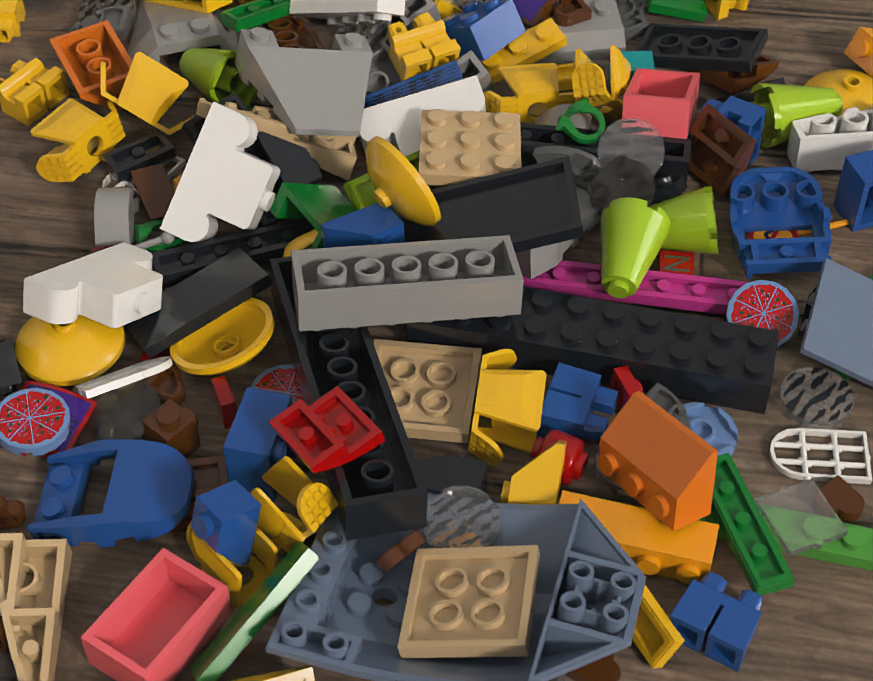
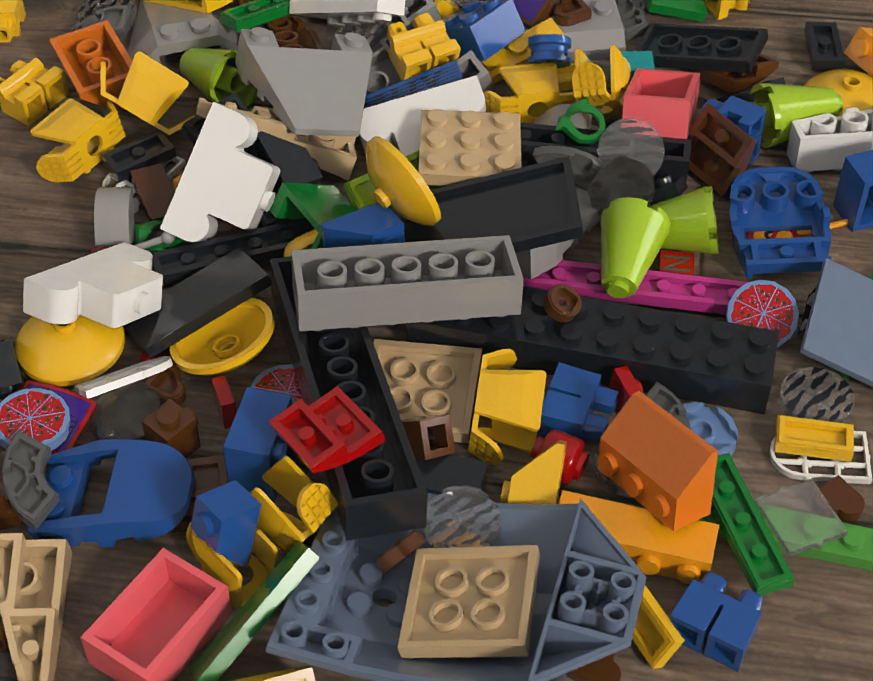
none -> dark grey tile [2,430,60,531]
none -> reddish brown brick [401,415,455,460]
none -> blue wheel [527,34,572,68]
none -> reddish brown tile [543,284,582,322]
none -> yellow tile [774,415,854,462]
none -> black plate [804,22,845,71]

